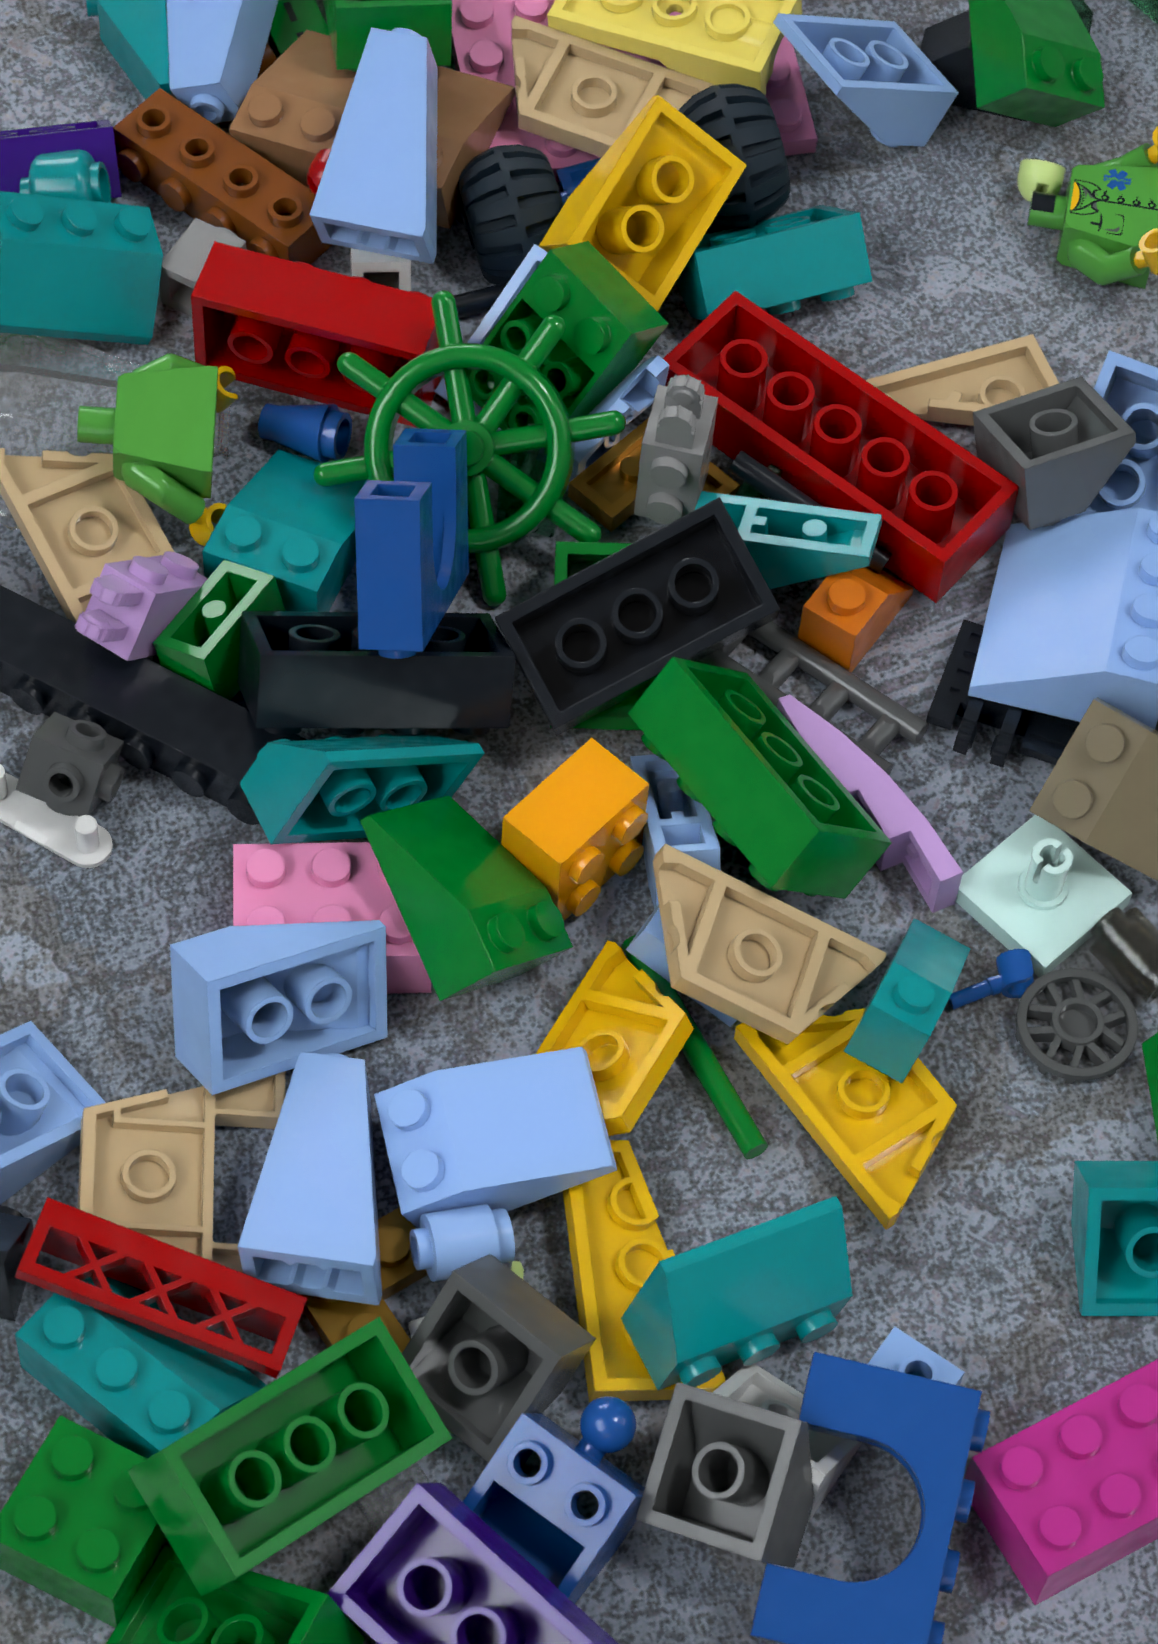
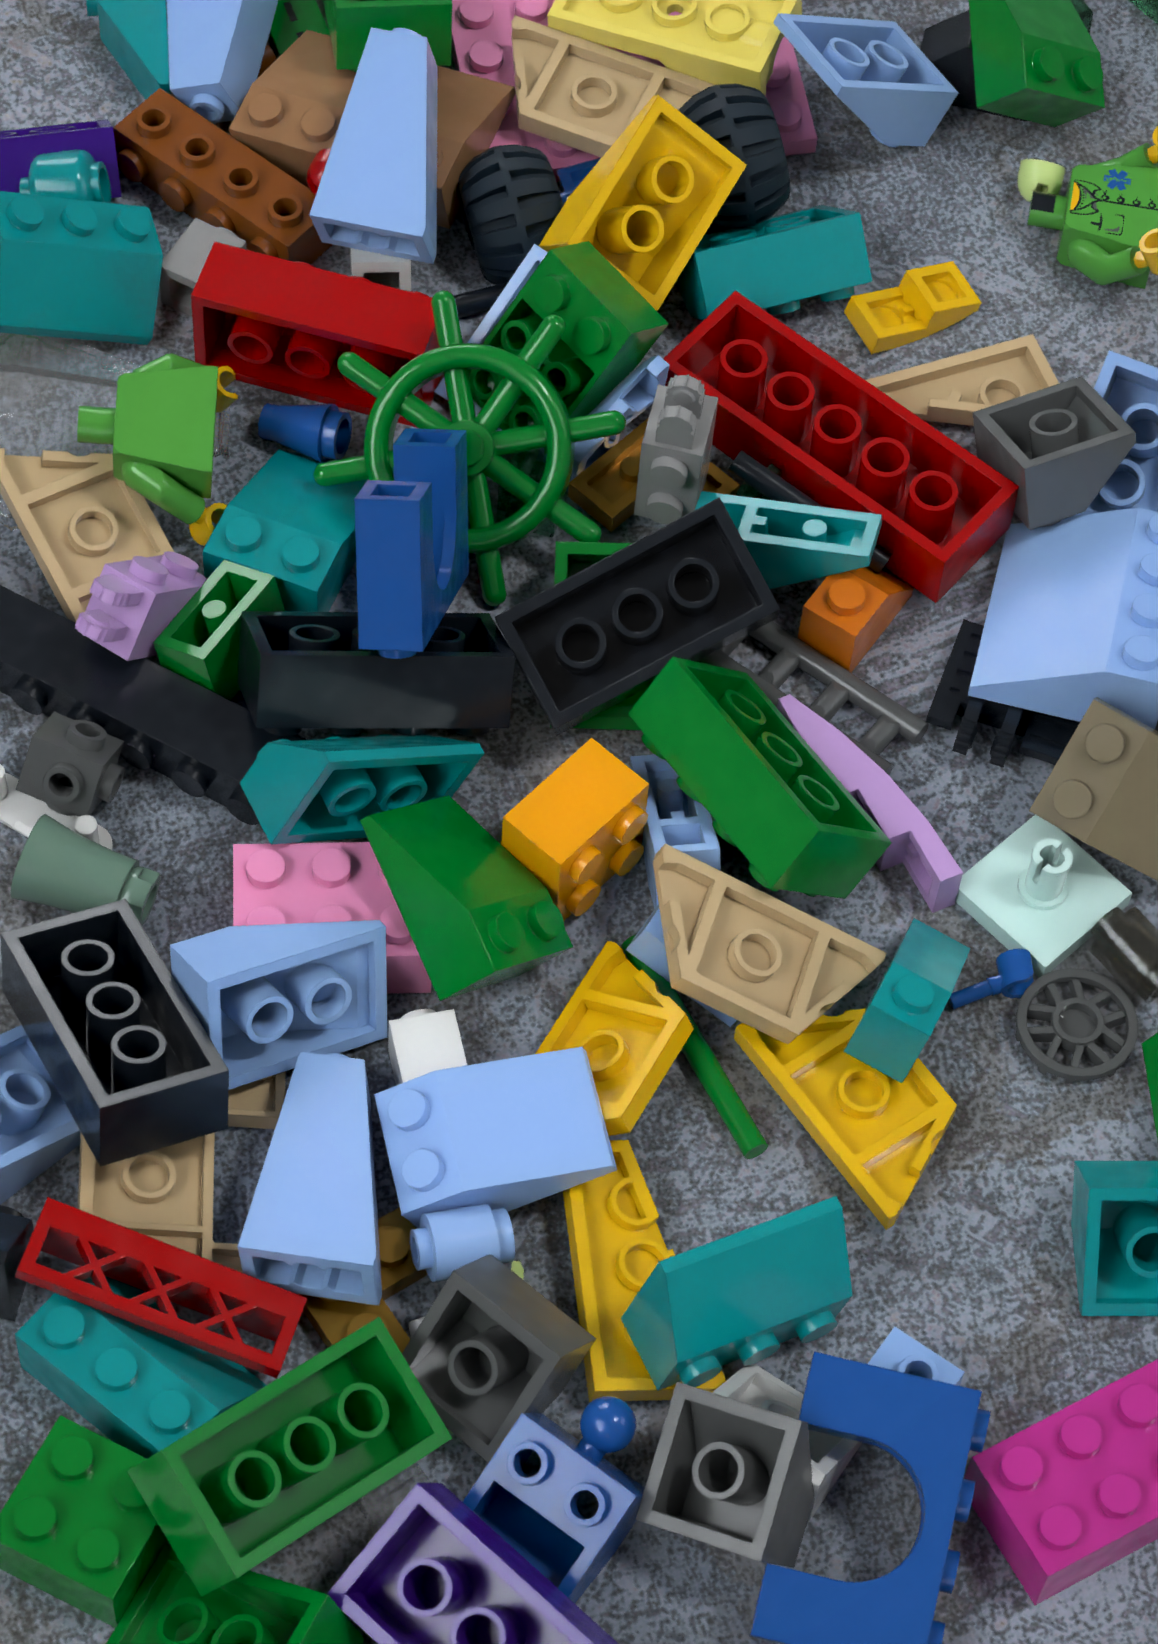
none -> black brick [1,899,229,1167]
none -> sand green plant [11,814,162,926]
none -> white brick [388,1009,467,1086]
none -> yellow slope [844,261,982,354]

